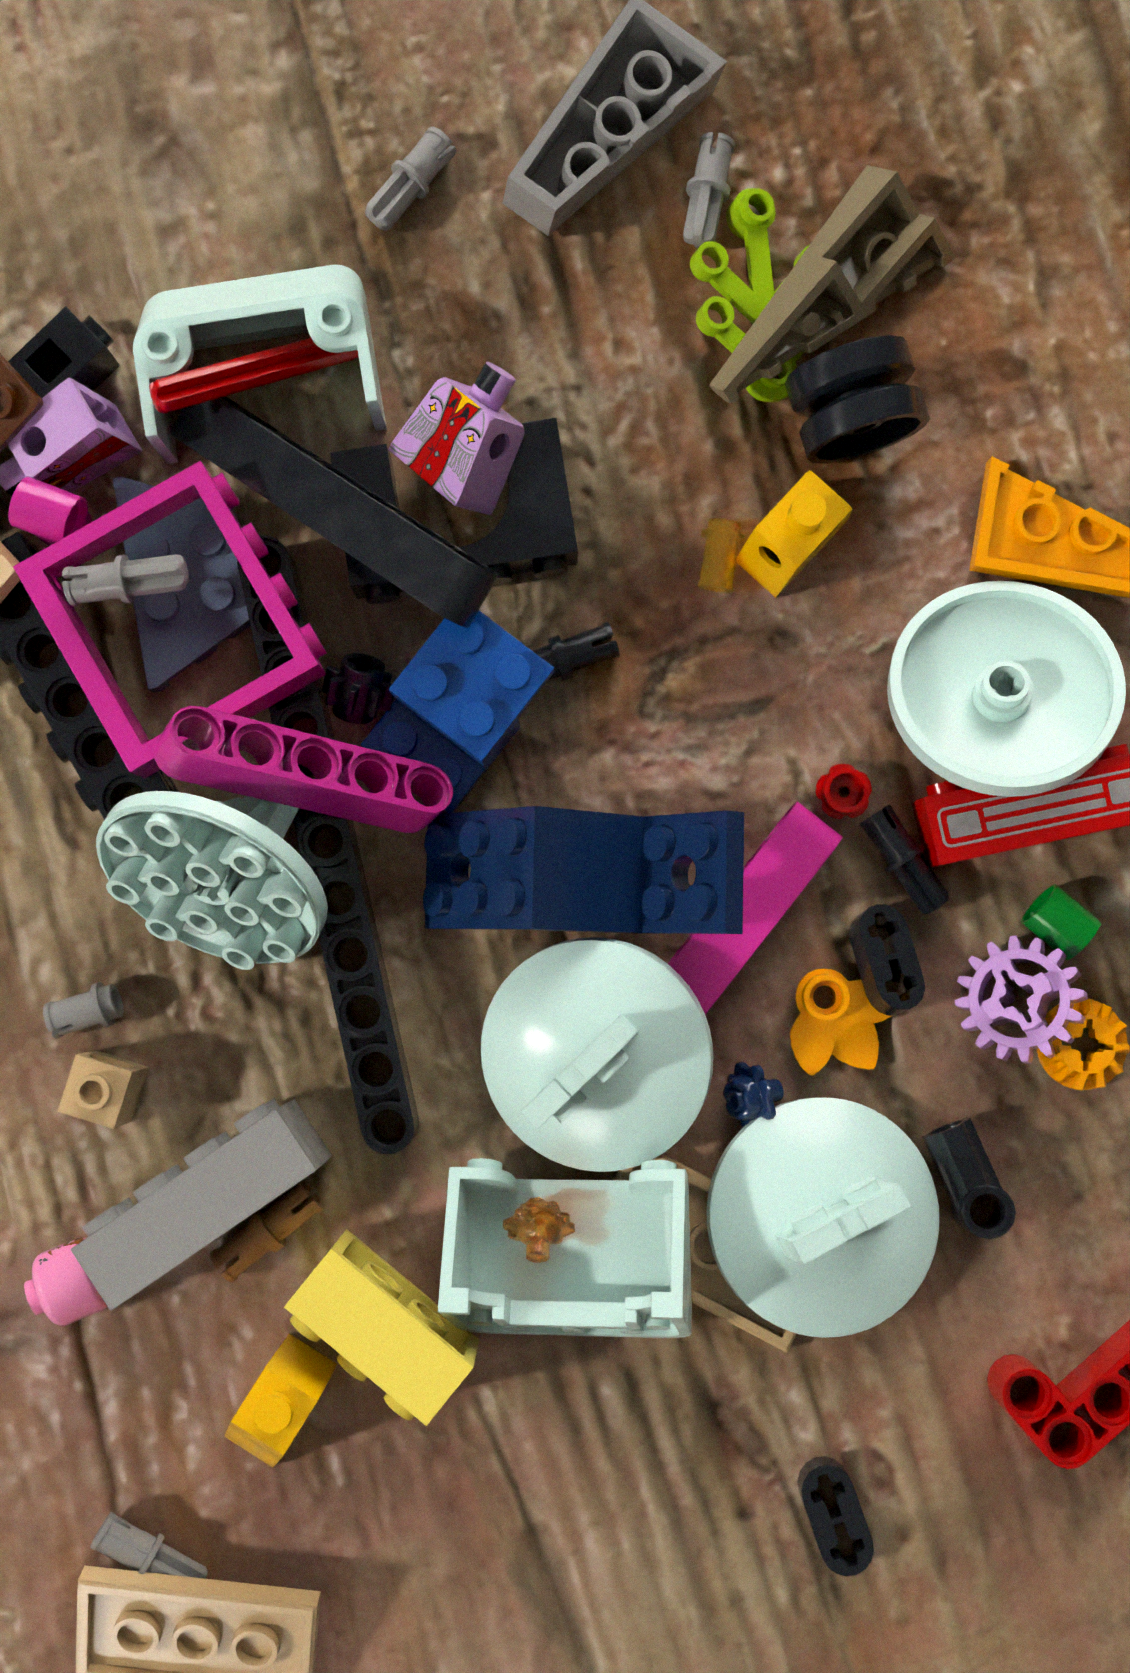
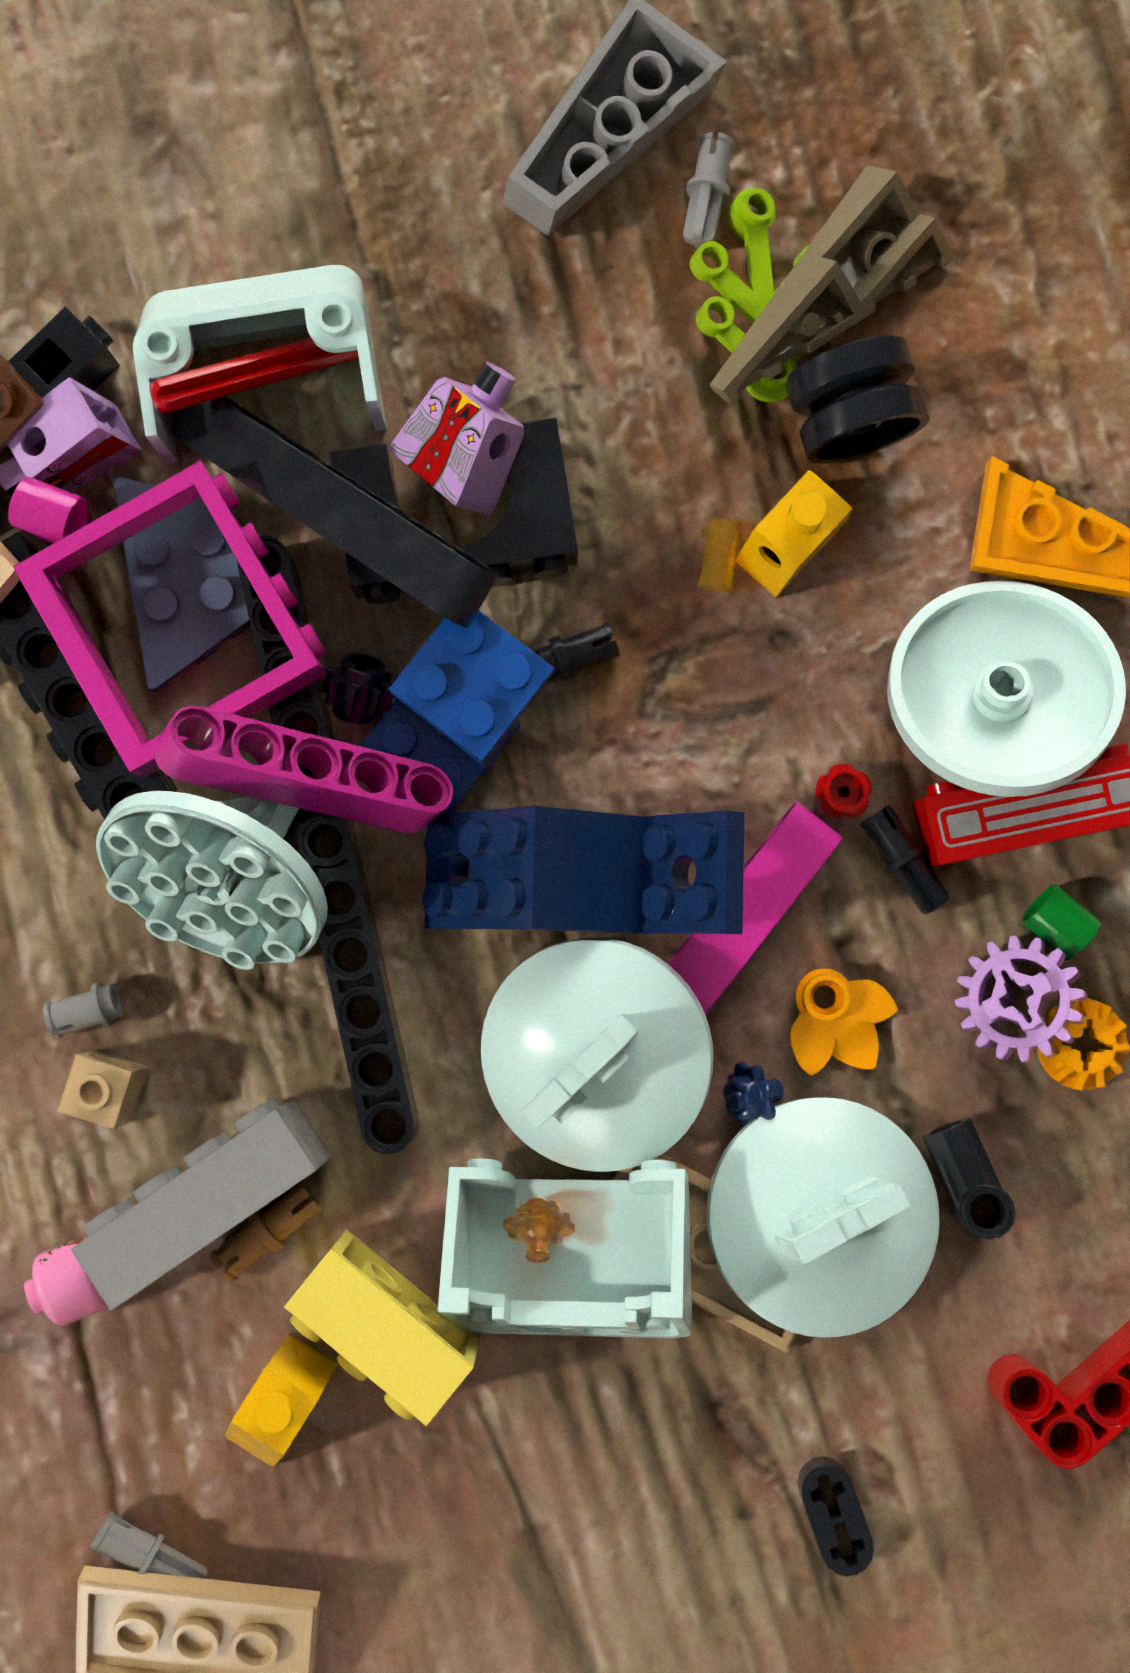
light grey axle [62,554,189,606] -> none
light grey axle [365,127,456,231] -> none
black beam [849,904,925,1016] -> none

